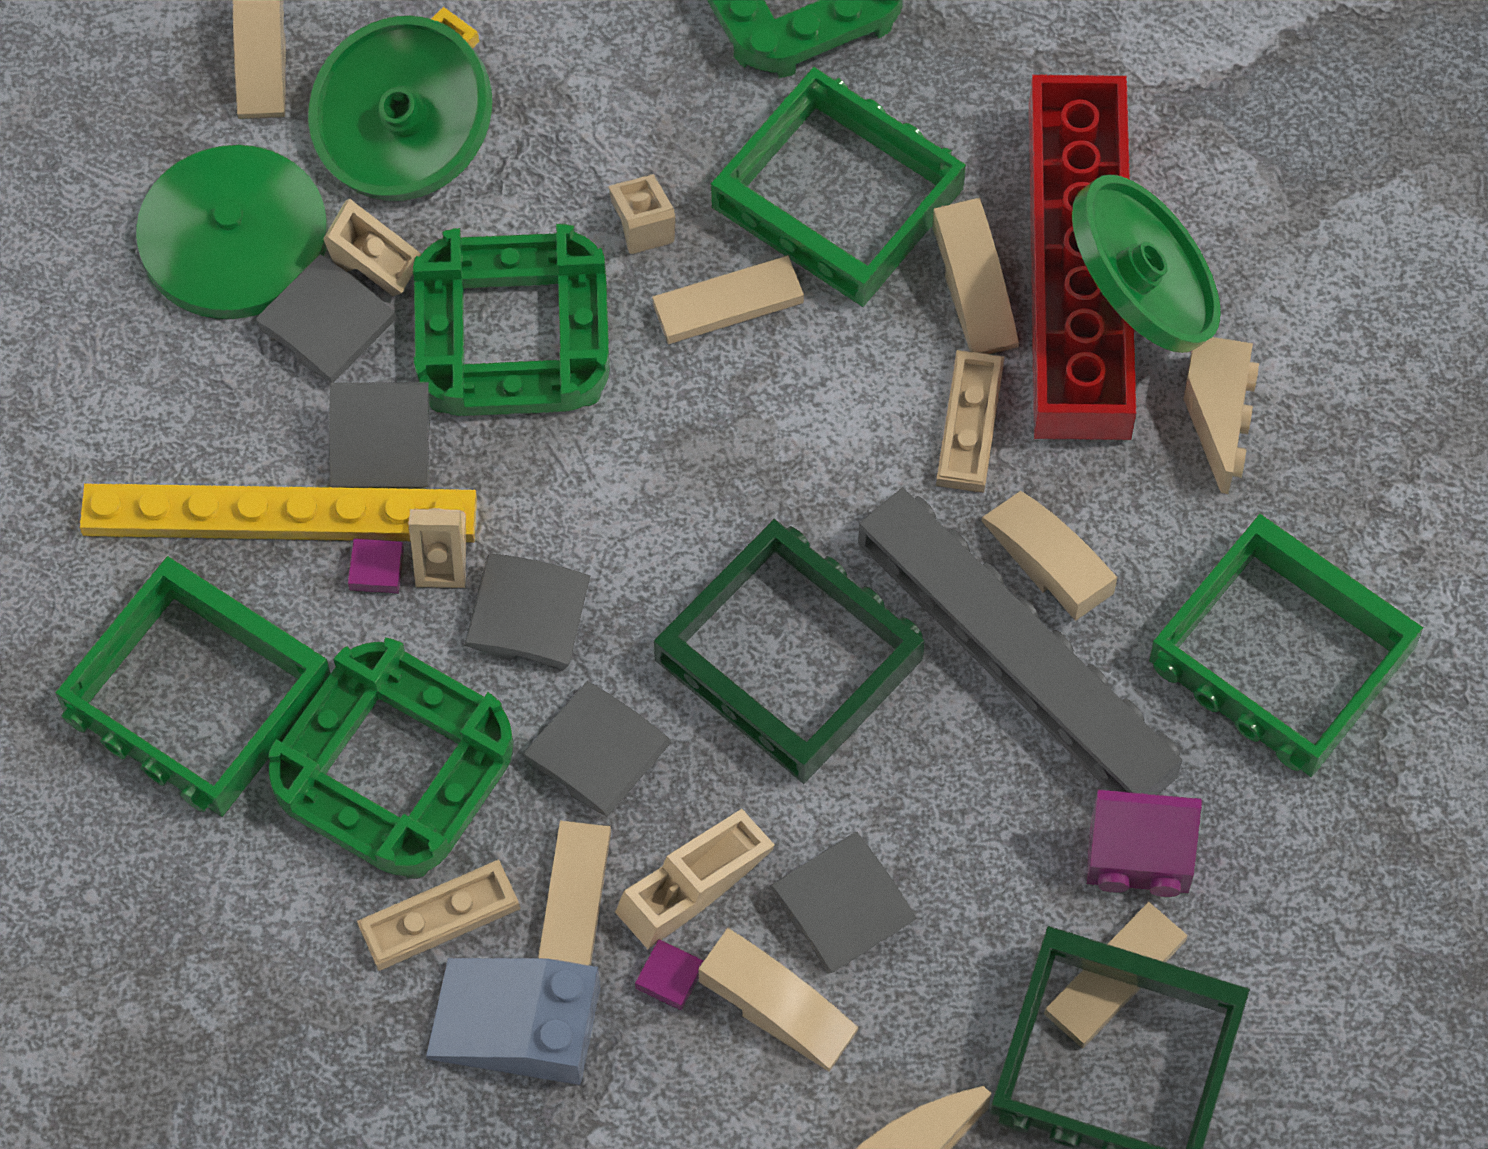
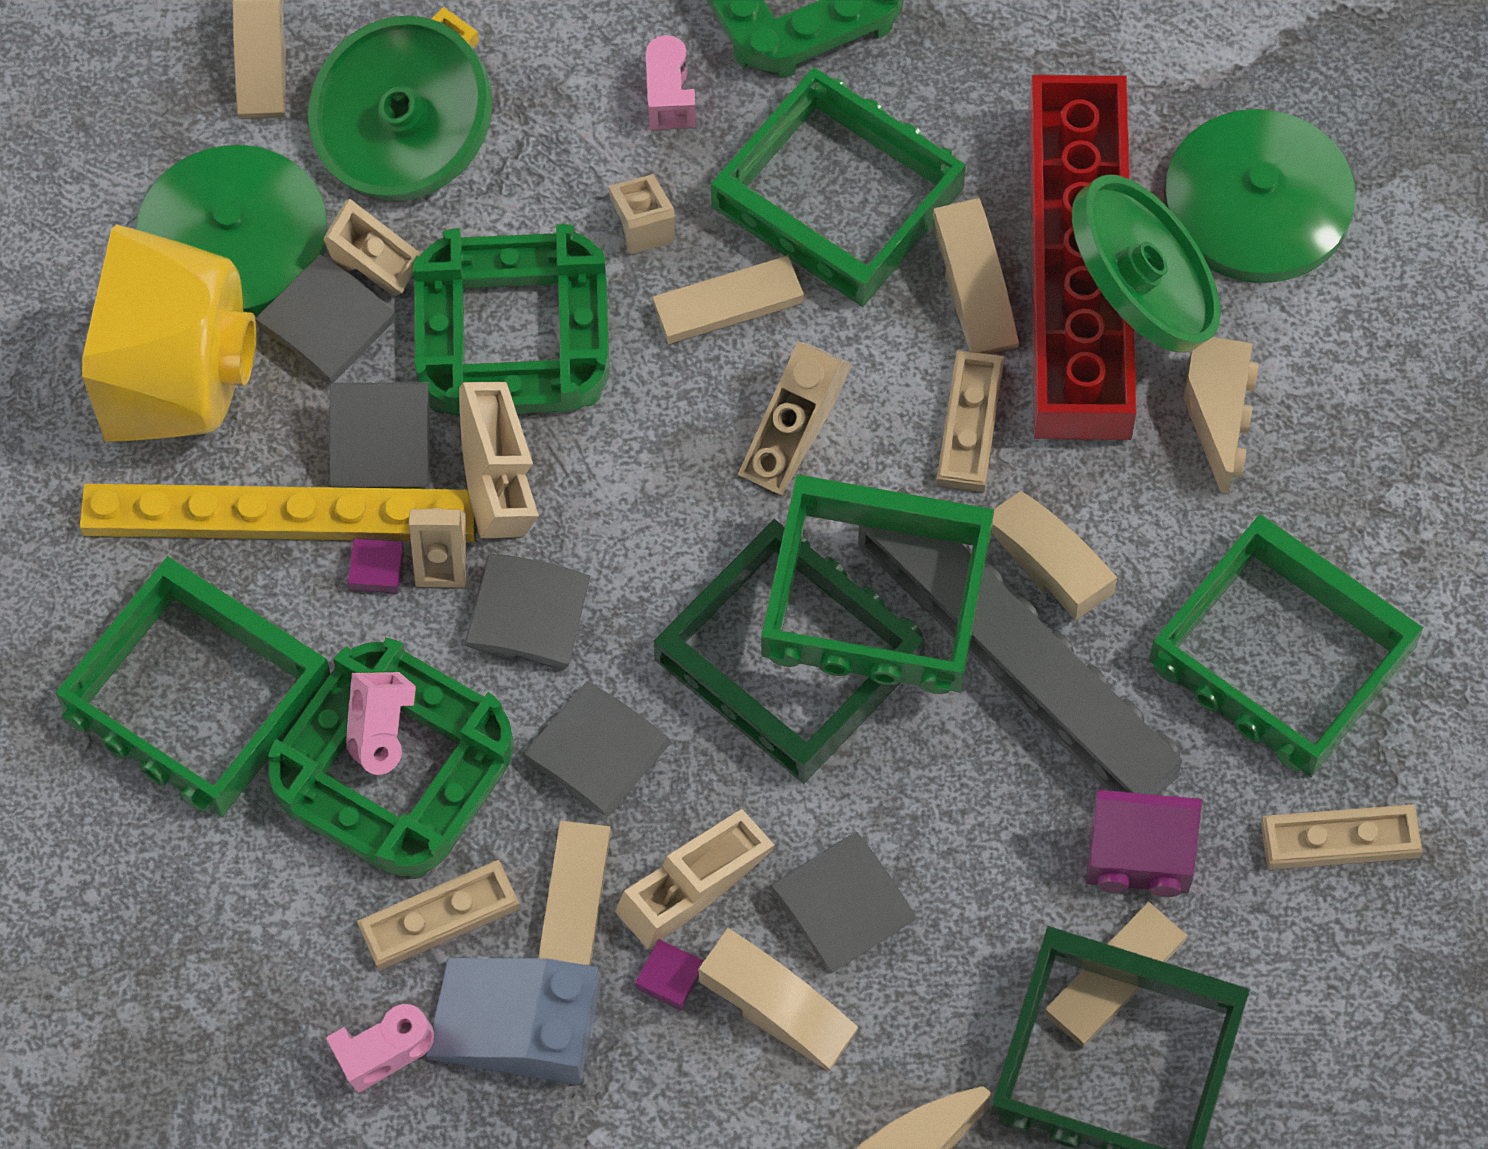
none -> yellow piece [82,224,256,442]
none -> bright pink leg [326,1004,435,1093]
none -> bright pink leg [346,672,416,775]
none -> tan slope [459,382,539,538]
none -> bright pink leg [646,35,696,130]
none -> tan slope [738,341,852,495]
none -> green window [761,474,994,694]
none -> green dish [1164,109,1355,283]
none -> tan tile [1261,804,1422,870]

